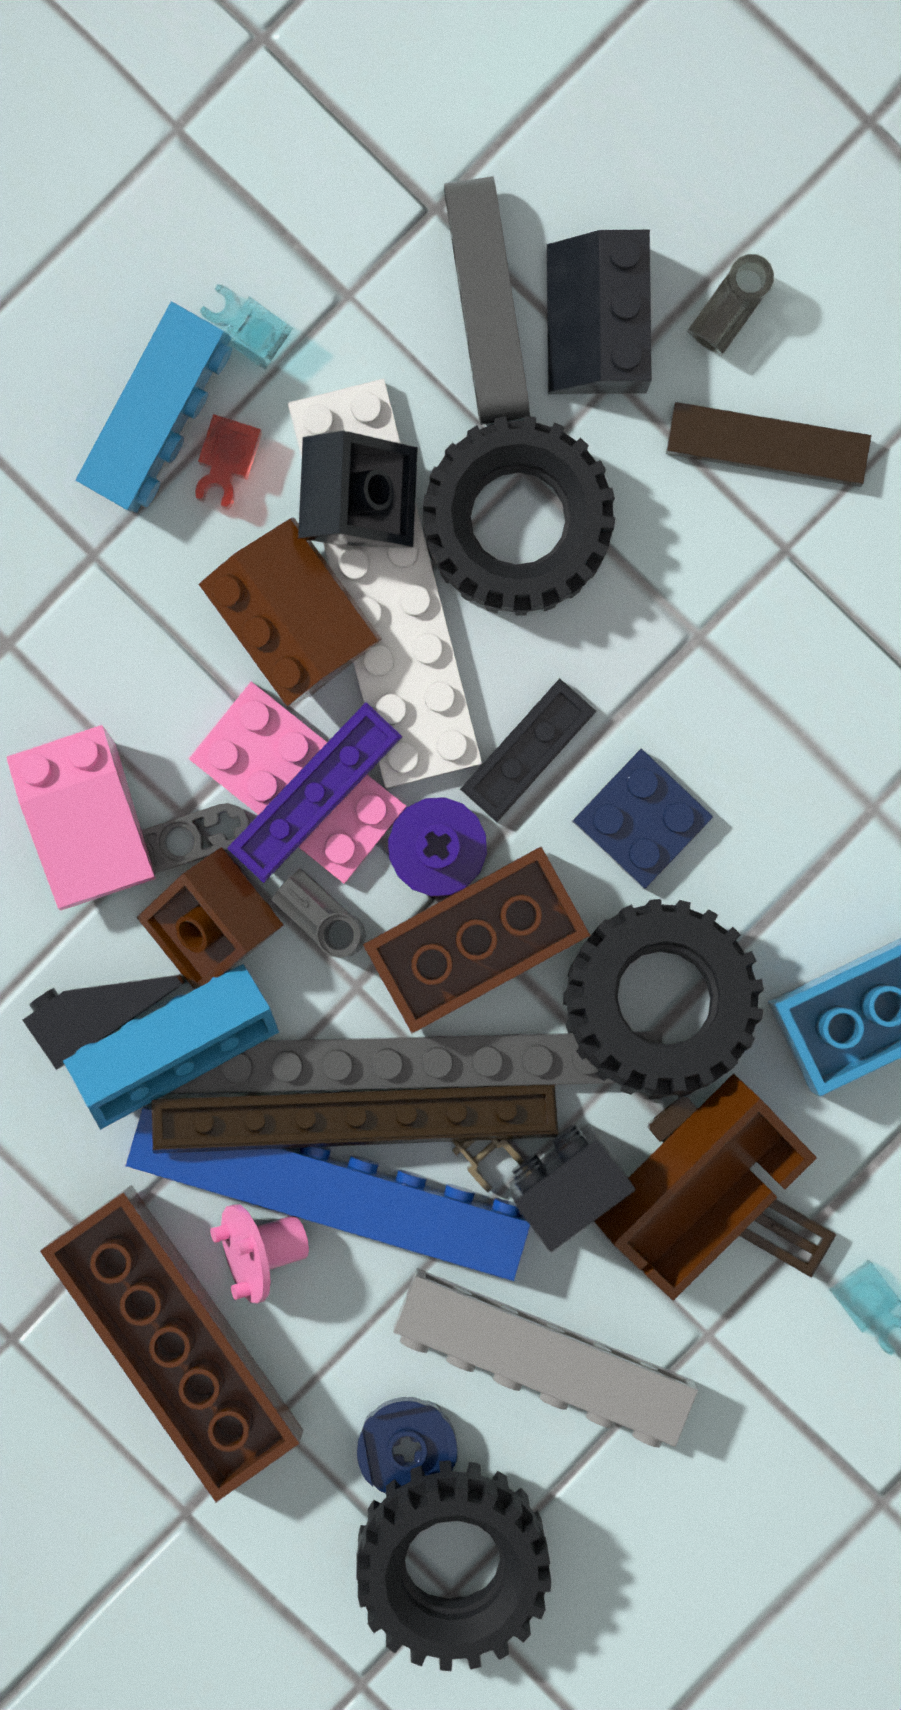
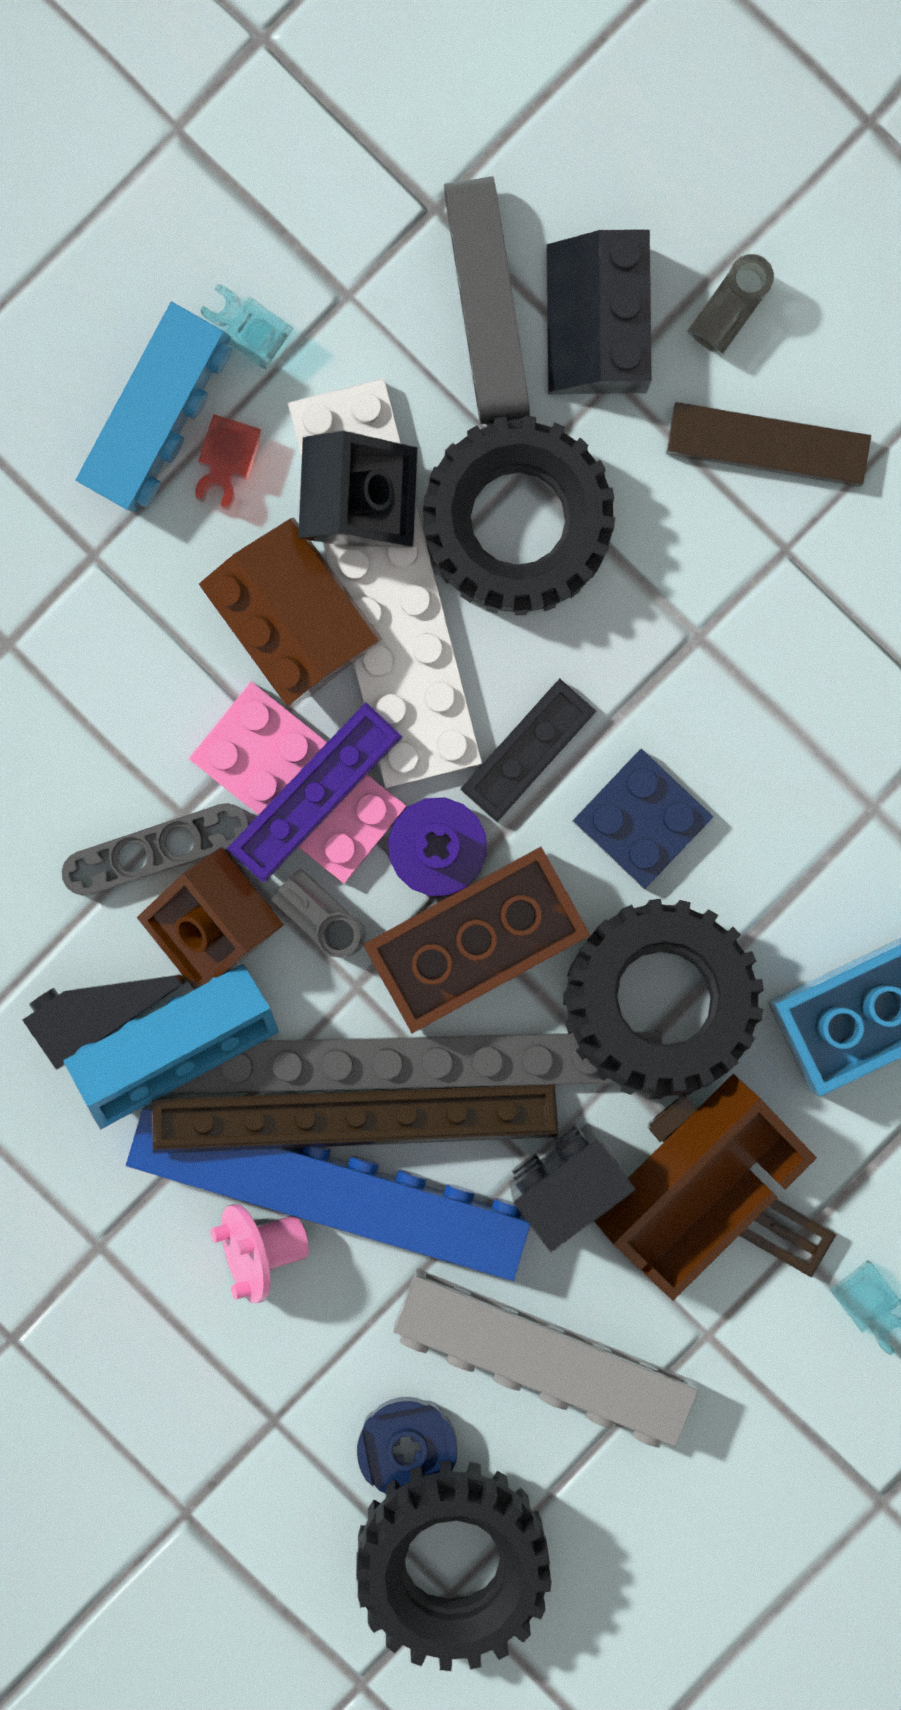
bright pink slope [6,725,156,911] -> none
reddish brown brick [40,1185,303,1502] -> none
dark tan piece [452,1139,524,1193] -> none

